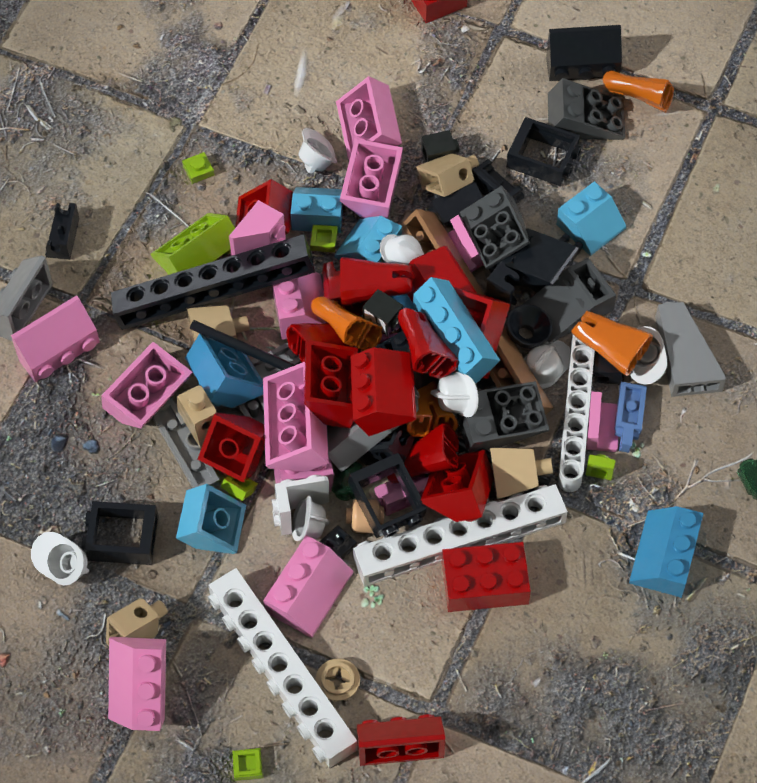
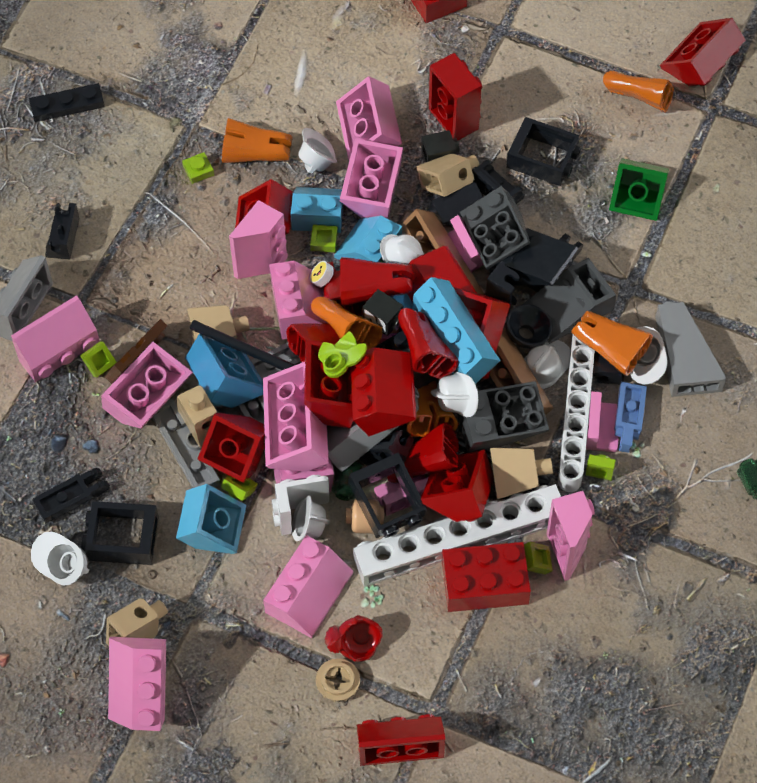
black brick [111,234,315,330] -> none
lime slope [150,213,235,275] -> none
white brick [208,568,358,768] -> none
lime tile [232,748,263,781] -> none
black tile [319,525,357,560] -> none
black slope [546,25,622,81] -> none
dark grey slope [548,78,625,140] -> none
medium azure slope [556,181,626,256] -> none
dark azure slope [629,506,704,598] -> none
none -> black plate [29,83,105,123]
none -> black hinge [32,468,110,524]
none -> lime plate [80,341,117,378]
none -> reddish brown wing [104,319,168,384]
none -> orange piece [222,118,293,163]
none -> tile [310,261,334,287]
none -> lime plate [318,332,367,378]
none -> red hair [325,615,383,662]
none -> red brick [429,53,483,141]
none -> lime plate [524,541,553,575]
none -> bright pink slope [547,491,595,581]
none -> green slope [609,158,669,221]
none -> red slope [659,18,746,86]

